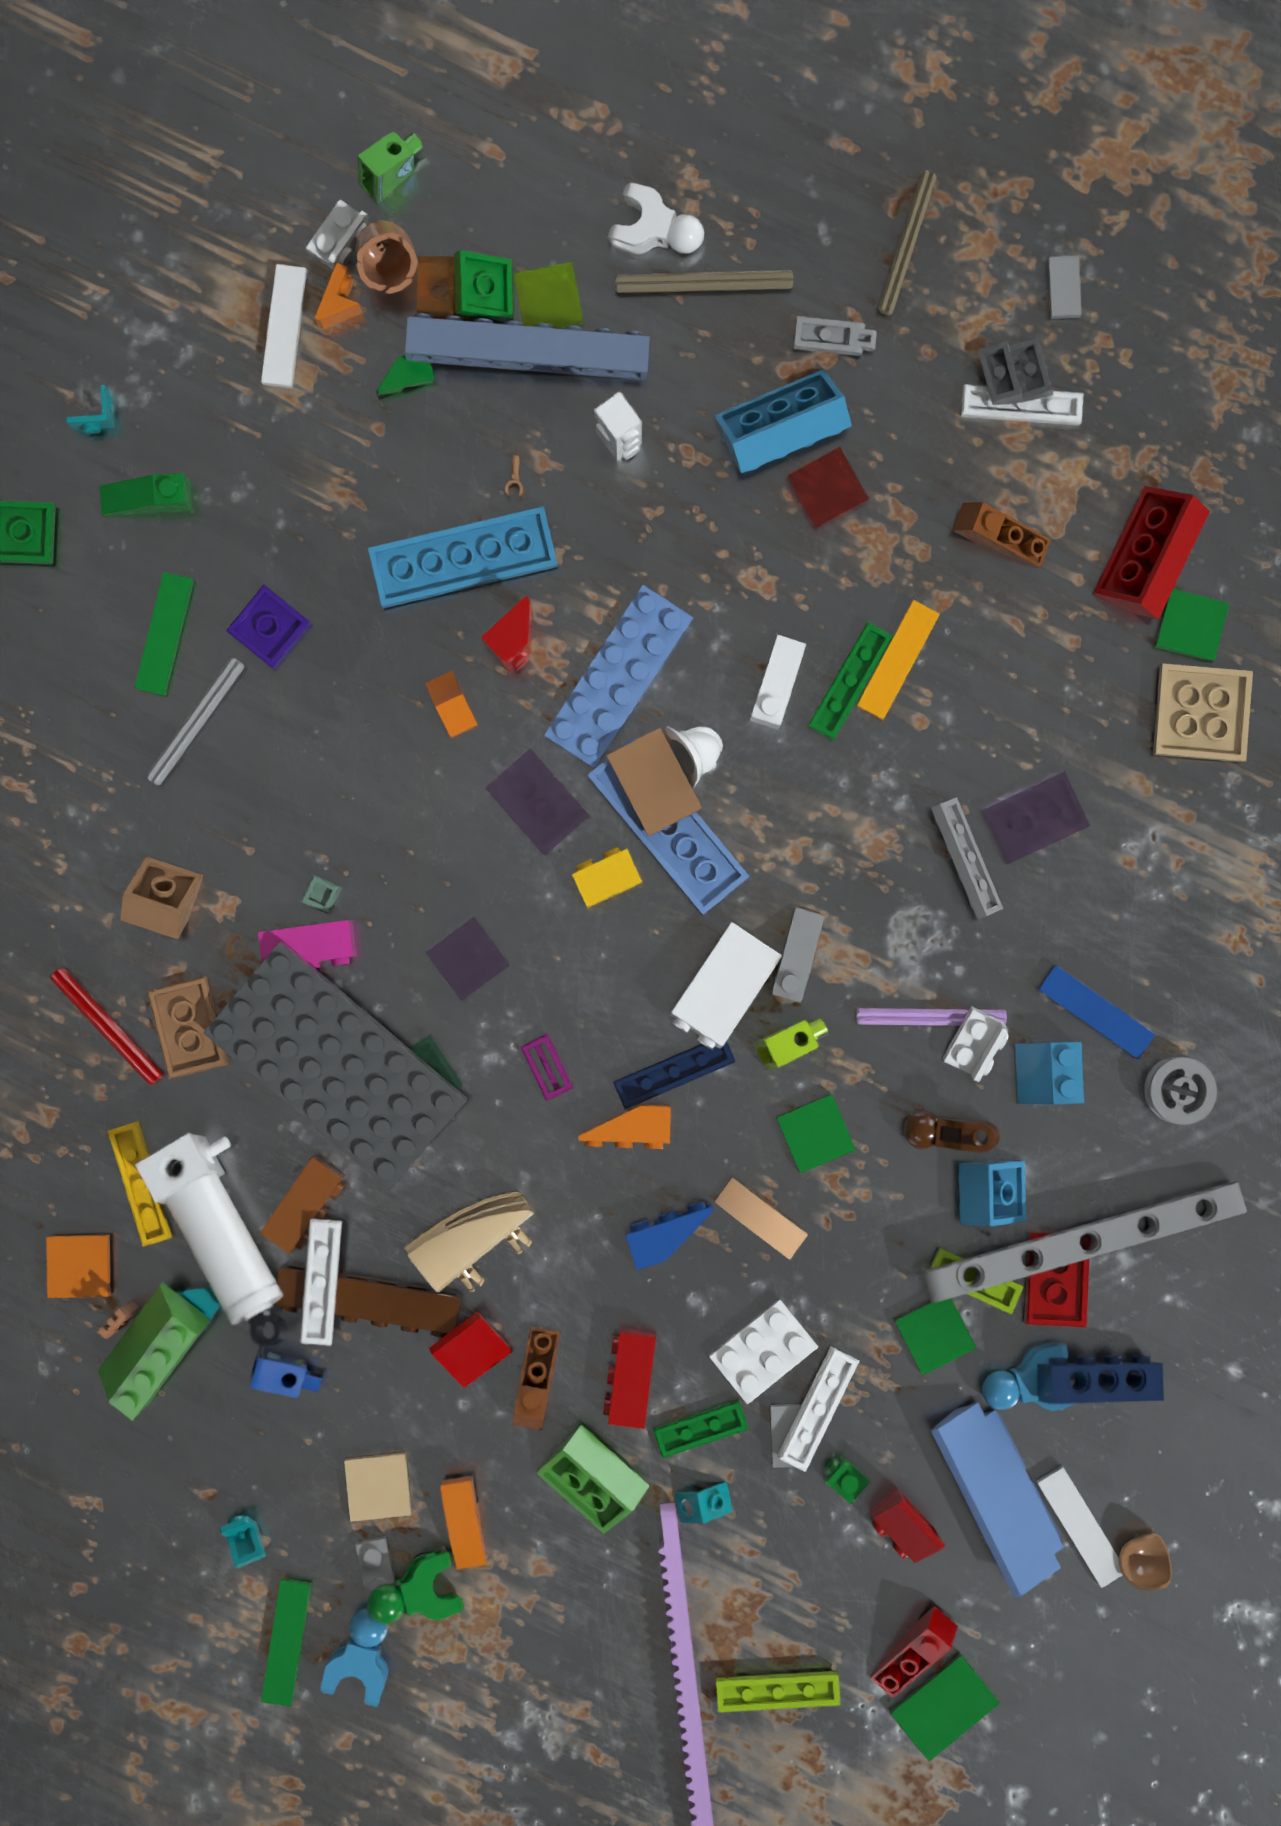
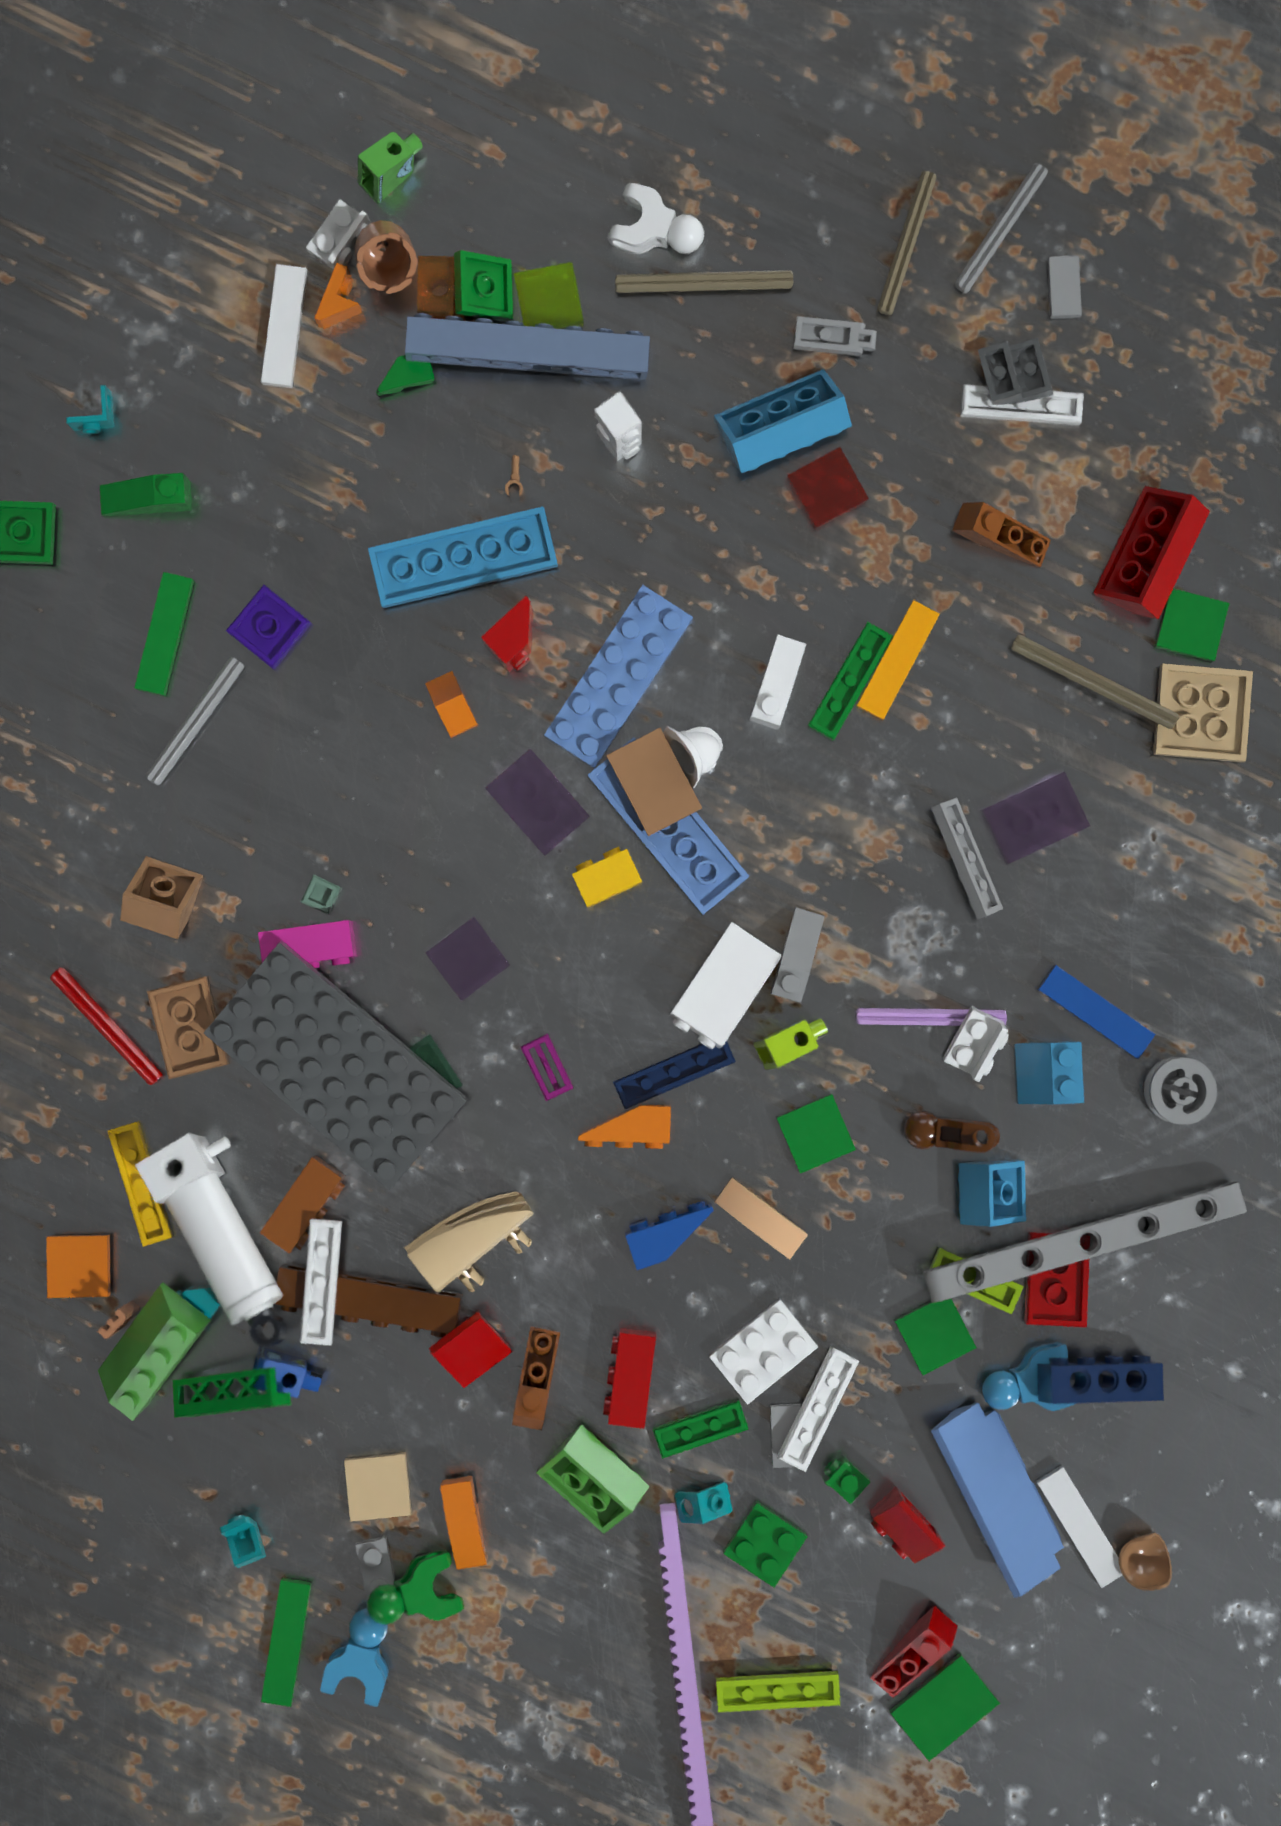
none -> green fence [173,1367,291,1418]
none -> green plate [723,1500,808,1588]
none -> light grey axle [954,163,1048,293]
none -> dark tan axle [1011,635,1179,729]

